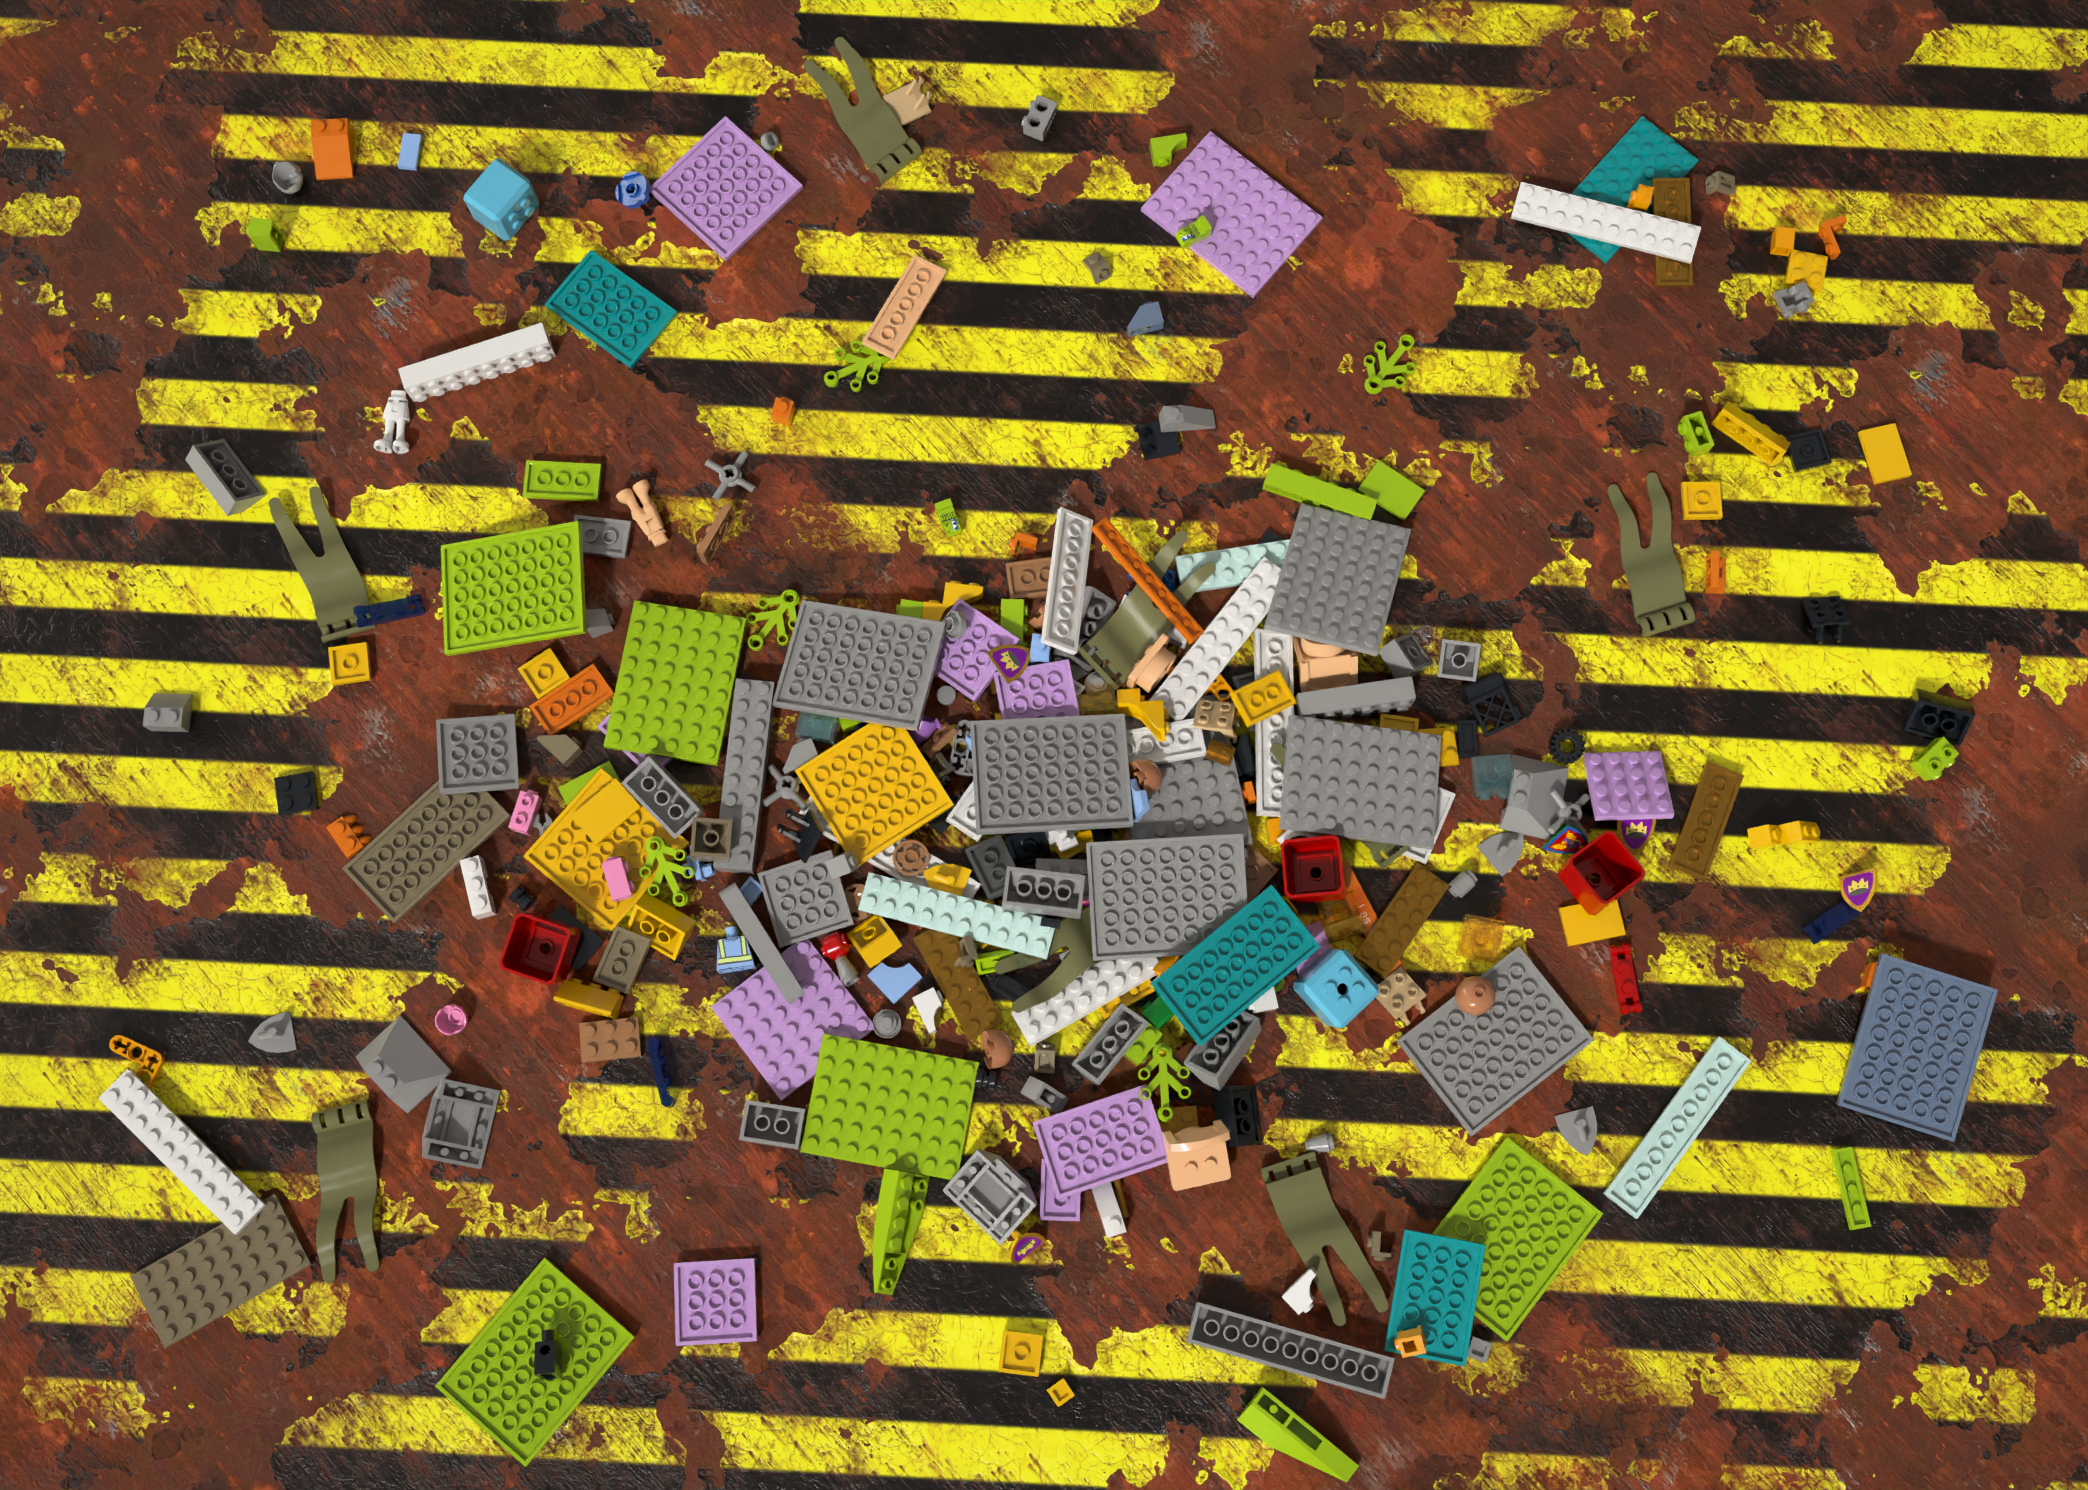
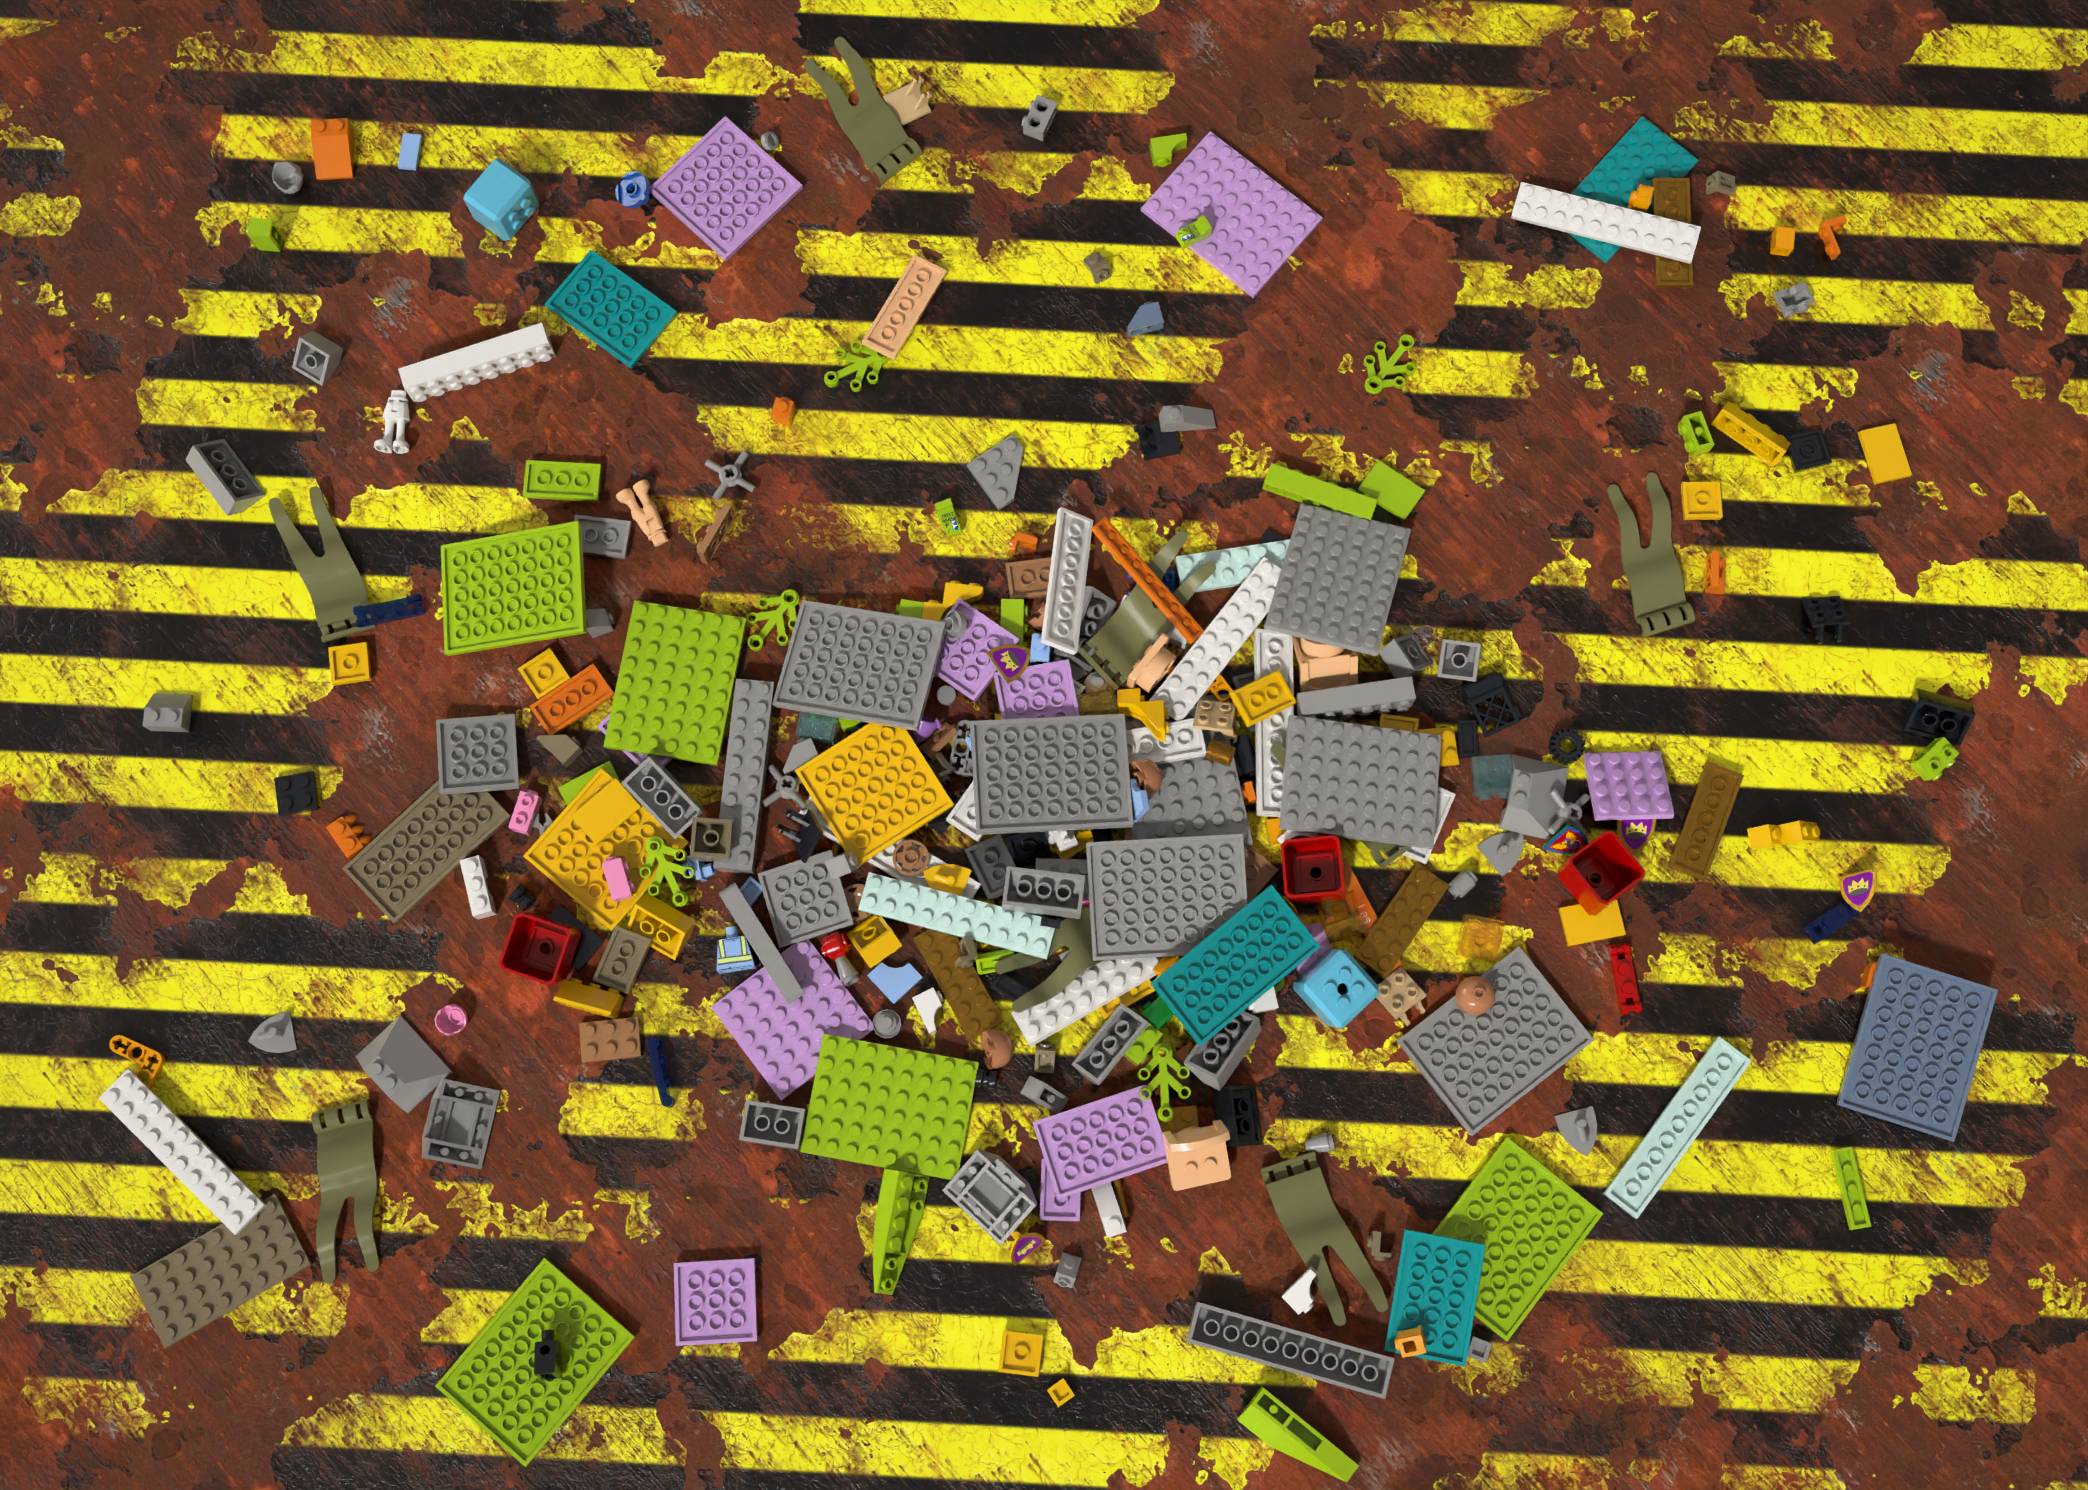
yellow plate [1784,249,1828,293] -> none
none -> light grey slope [292,331,343,386]
none -> light grey plate [967,434,1023,511]
none -> light grey bracket [1053,1252,1082,1288]

